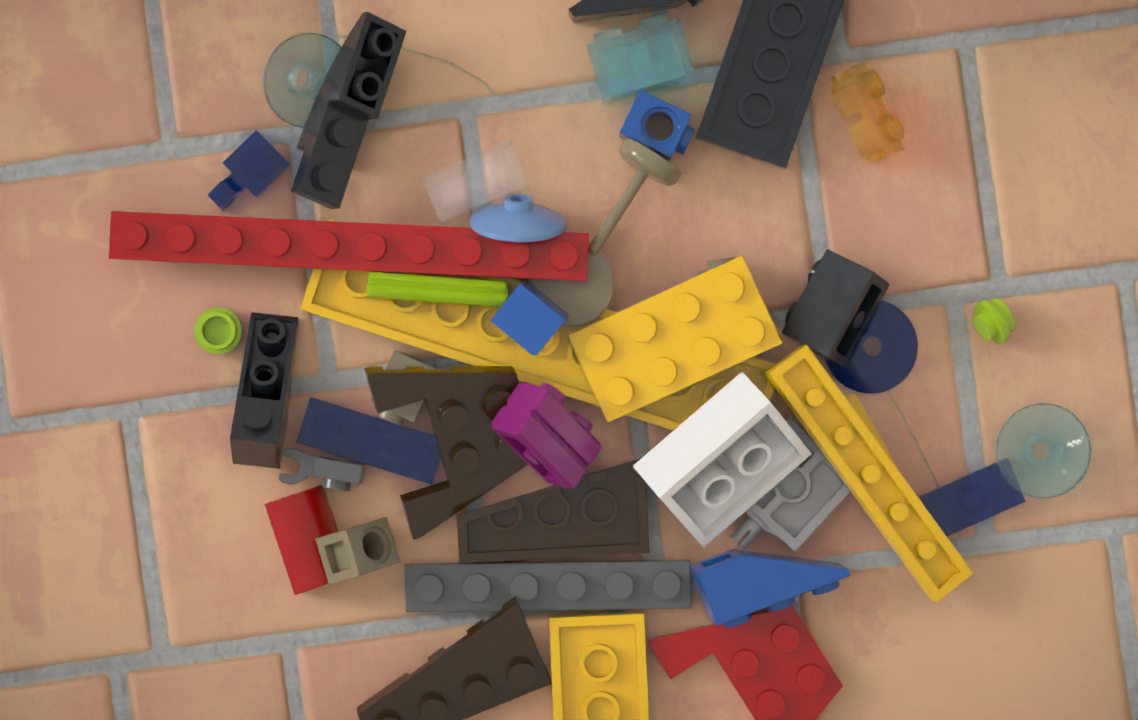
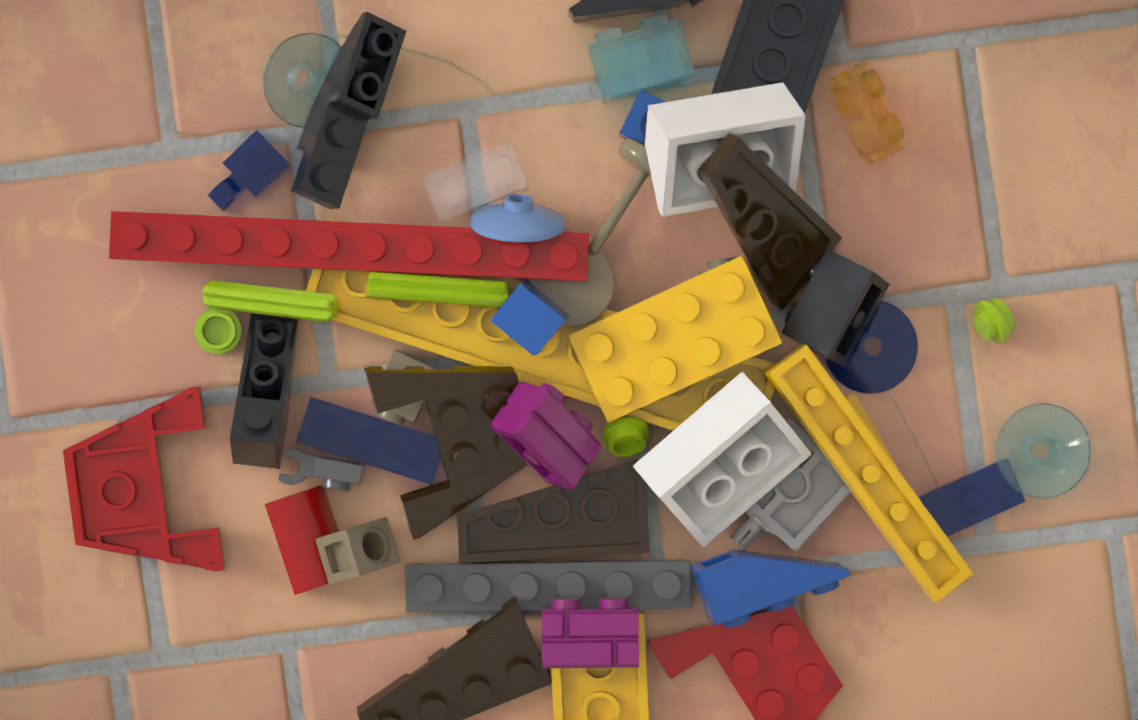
none -> red wing [63,386,225,571]
none -> lime axle [202,280,338,323]
none -> magenta brick [542,597,639,668]
none -> lime plate [602,415,650,457]
none -> white slope [645,82,806,217]
none -> dark brown wing [698,132,842,311]

